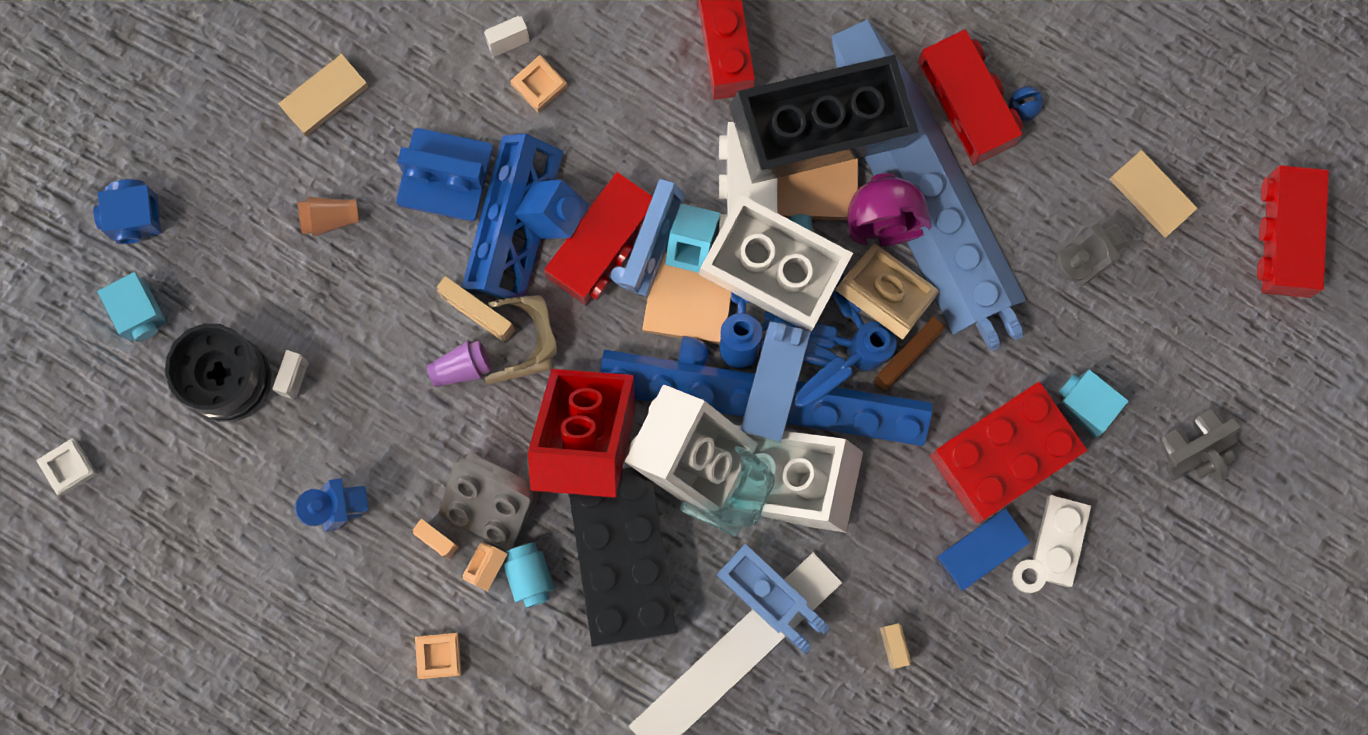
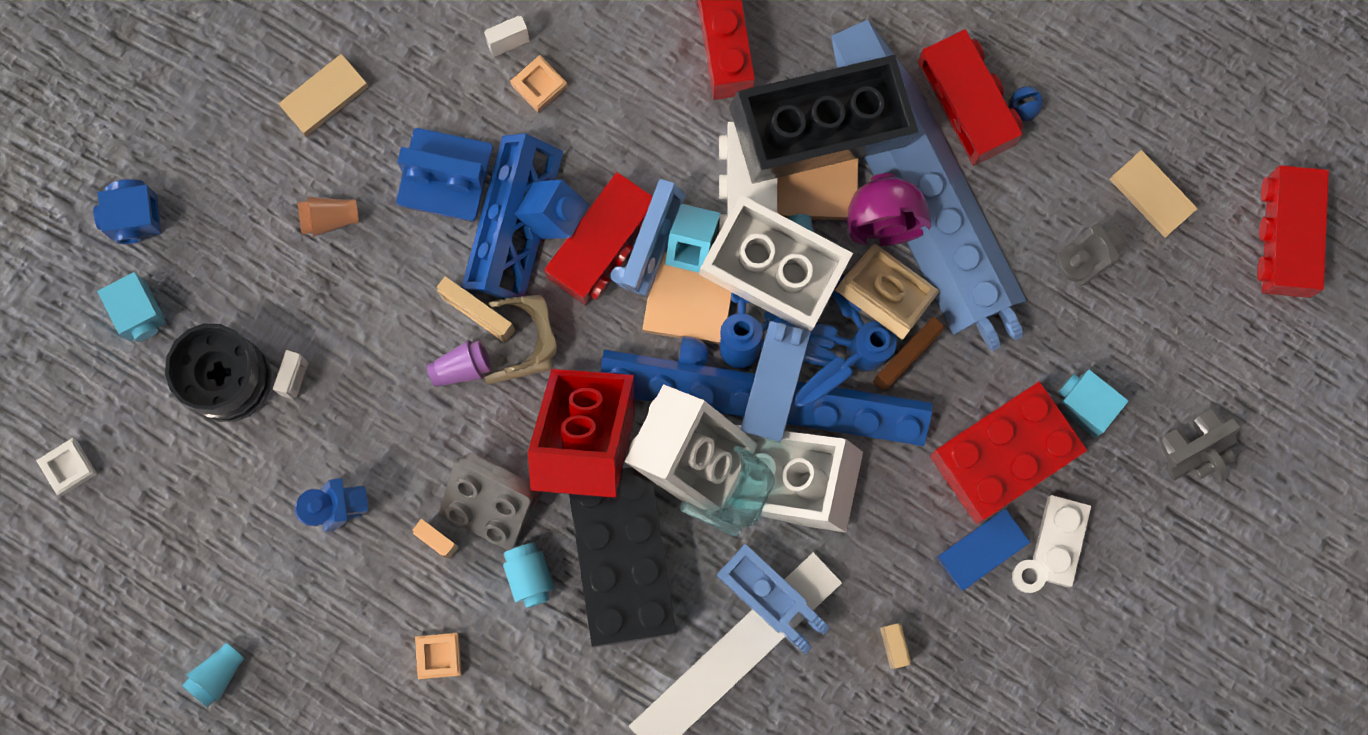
light nougat tile [462,542,507,592] -> none
none -> medium azure cone [182,643,245,708]

